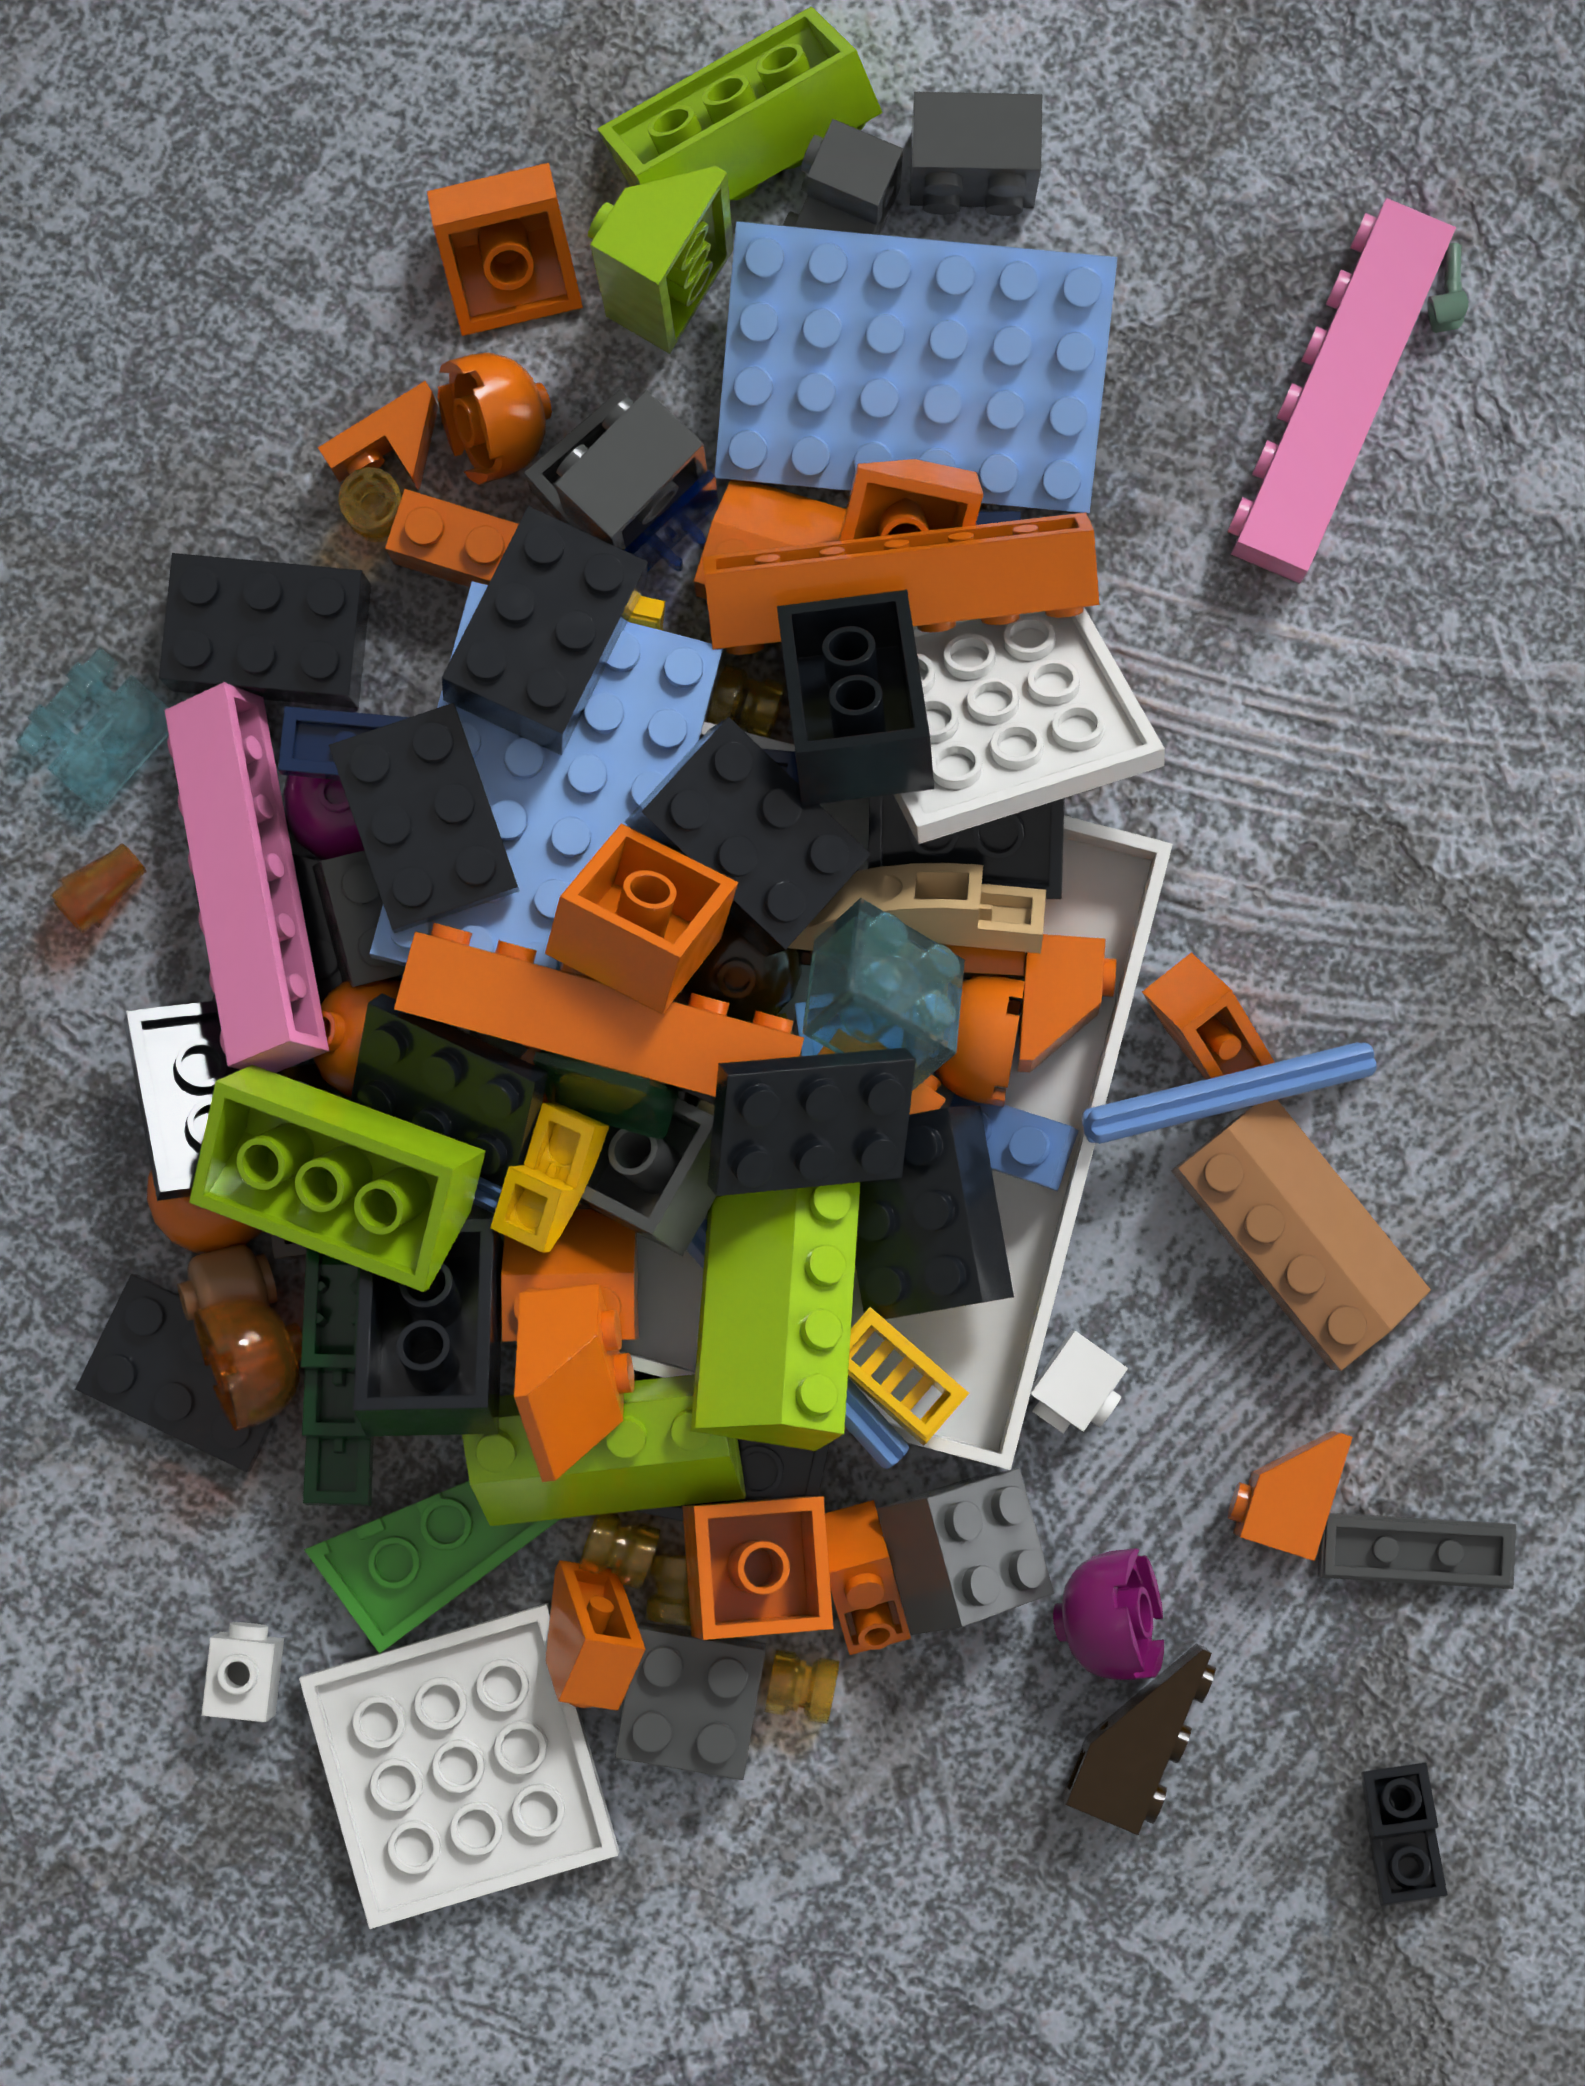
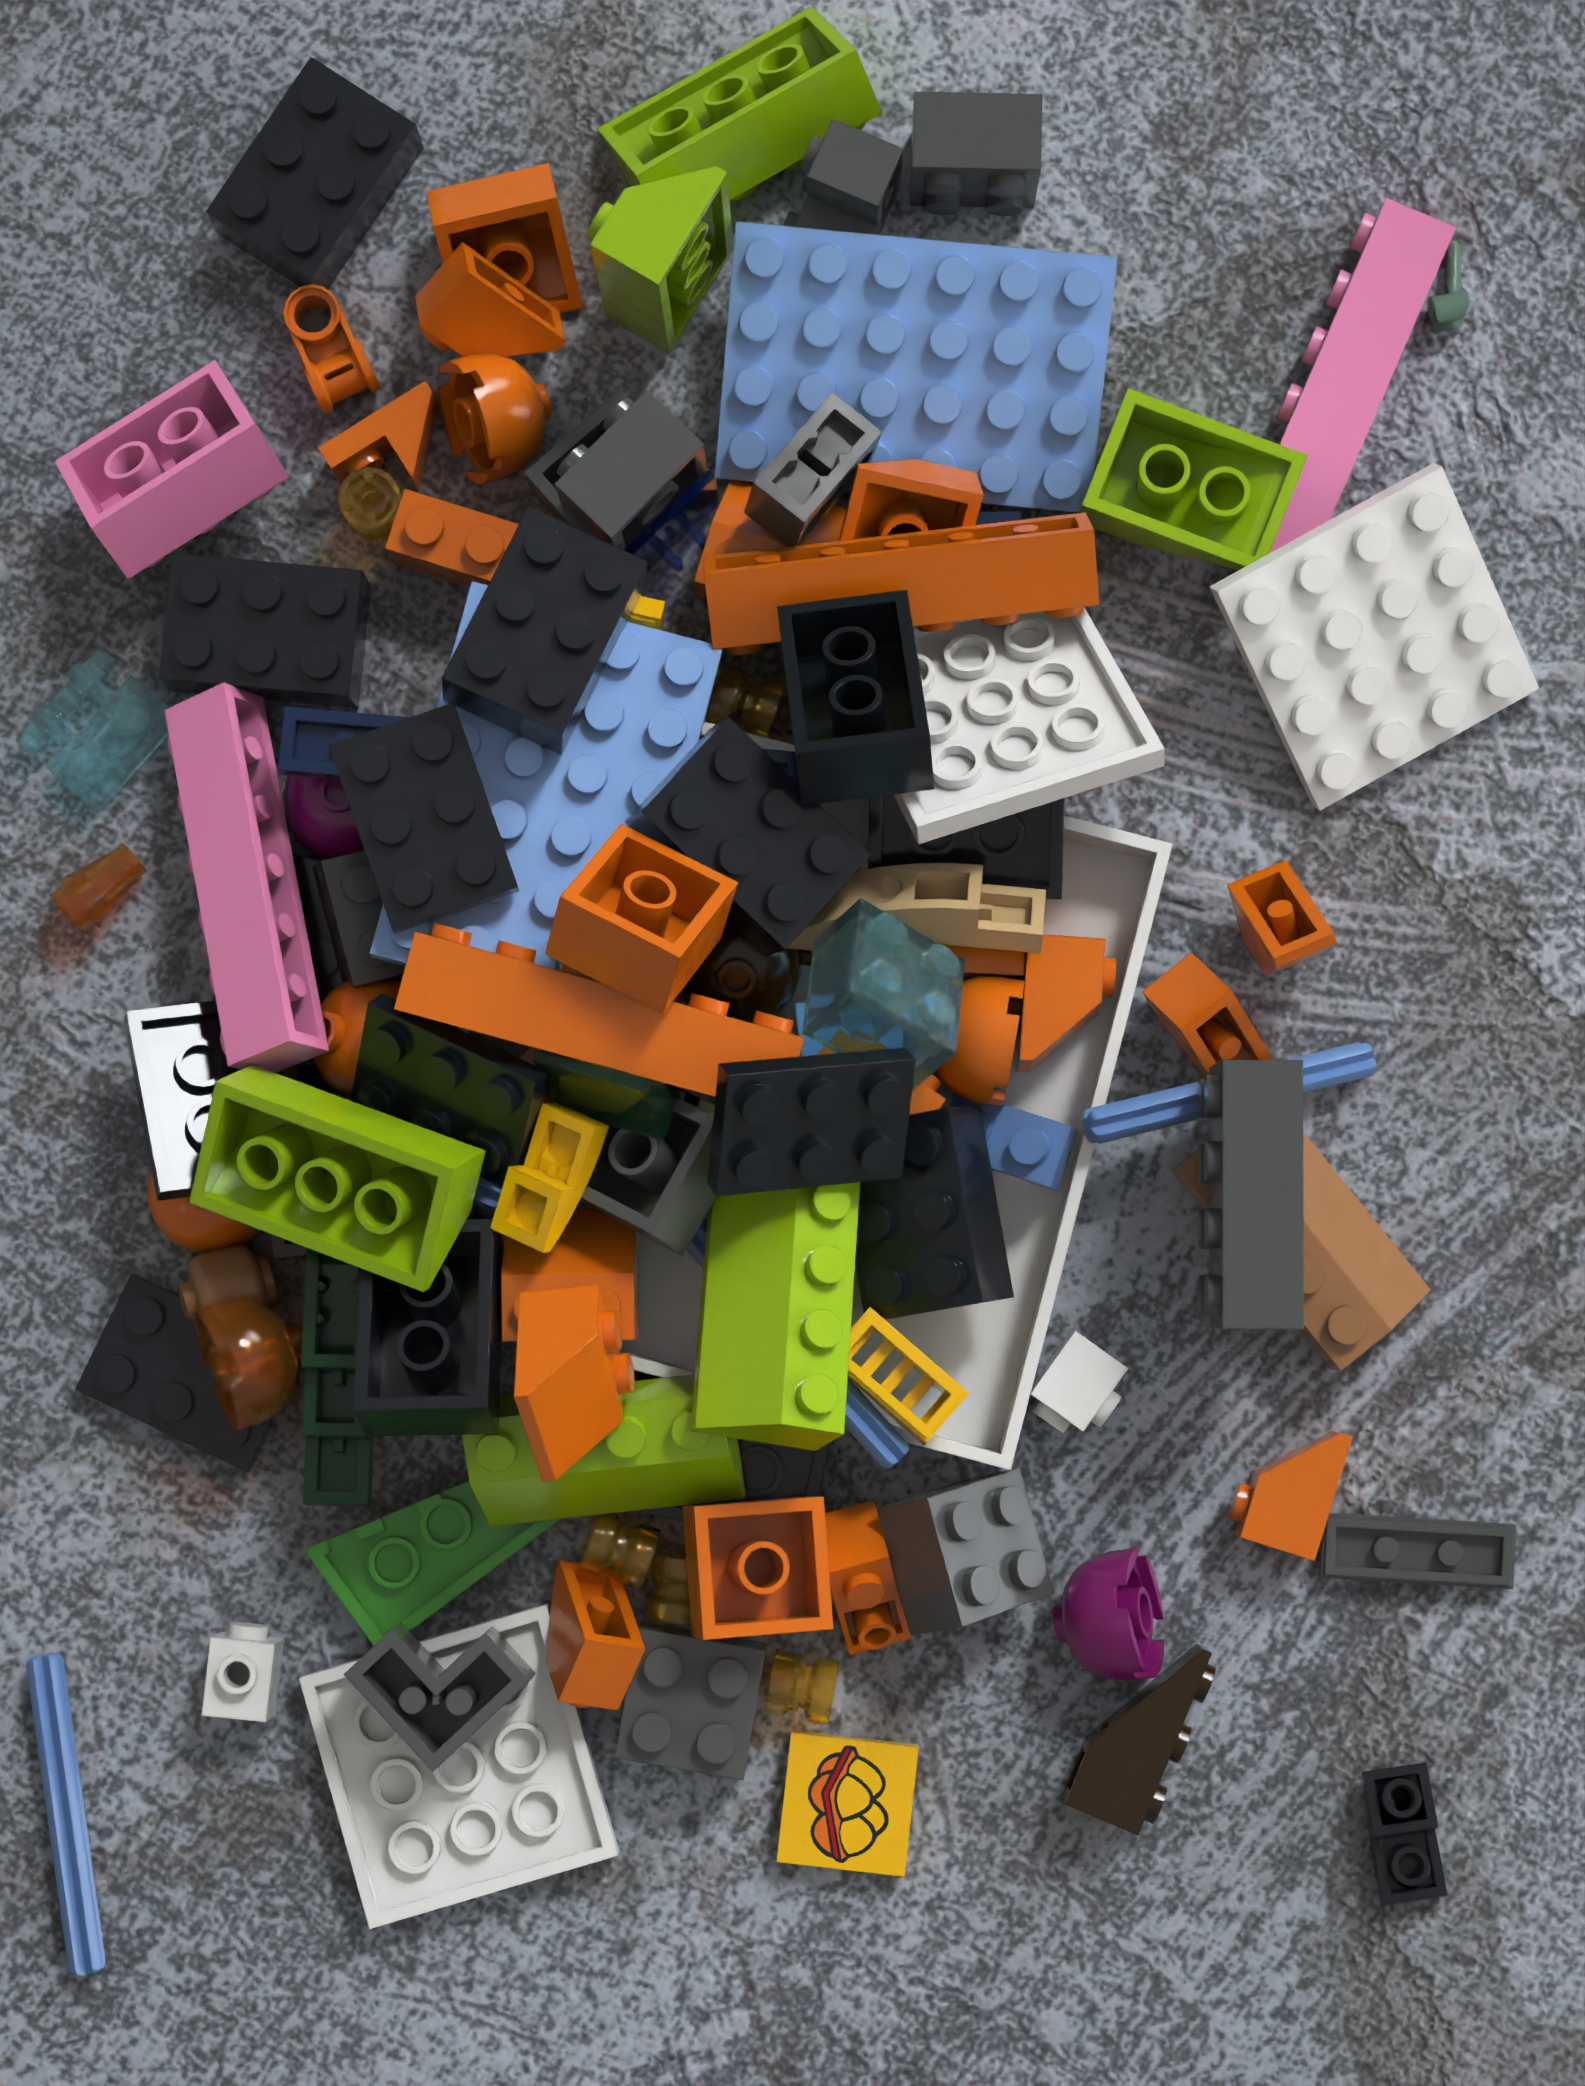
none -> medium blue axle [26,1653,106,1975]
none -> bright pink brick [55,360,289,579]
none -> black brick [206,57,424,290]
none -> orange piece [283,284,381,415]
none -> dark grey brick [343,1623,536,1772]
none -> orange slope [415,242,566,357]
none -> dark grey brick [744,392,883,547]
none -> yellow tile [776,1730,919,1877]
none -> lime slope [1081,388,1308,570]
none -> dark grey brick [1198,1060,1304,1330]
none -> white plate [1210,463,1540,810]
none -> orange slope [1227,860,1337,976]

